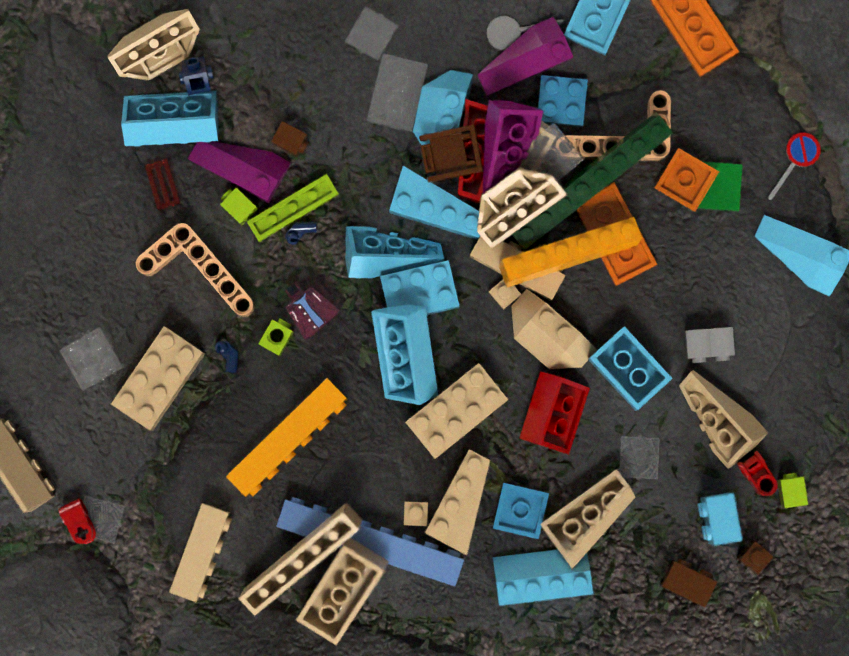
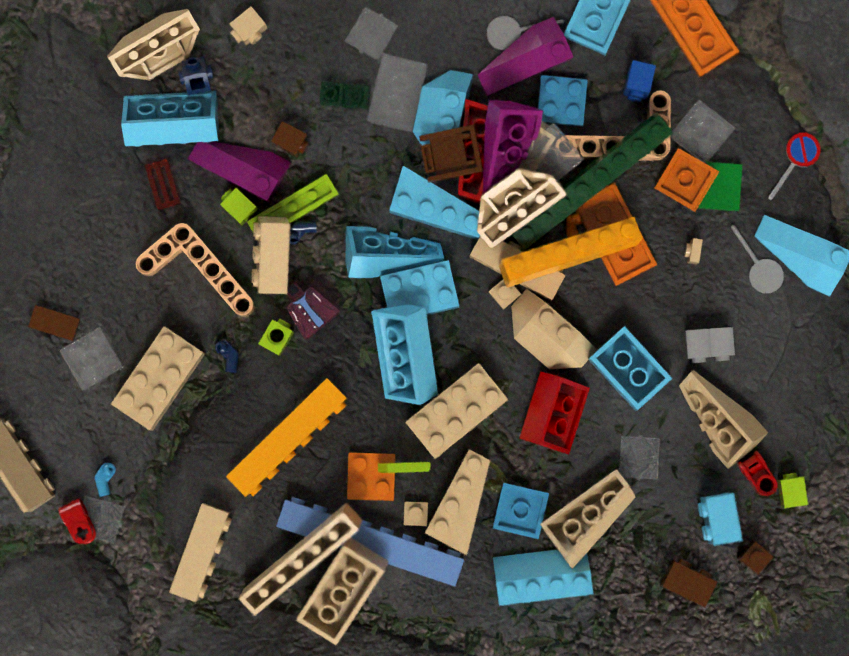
none -> reddish brown tile [28,305,81,341]
none -> dark azure arm [94,463,116,497]
none -> tan brick [230,7,267,45]
none -> tan brick [252,216,290,294]
none -> clear green slope [319,82,371,110]
none -> orange plate [347,453,395,501]
none -> lime tile [378,462,430,473]
none -> orange arm [566,212,582,238]
none -> blue brick [623,60,656,102]
none -> clear plate [670,100,735,164]
none -> tan plate [684,238,703,265]
none -> light grey piece [731,225,784,293]

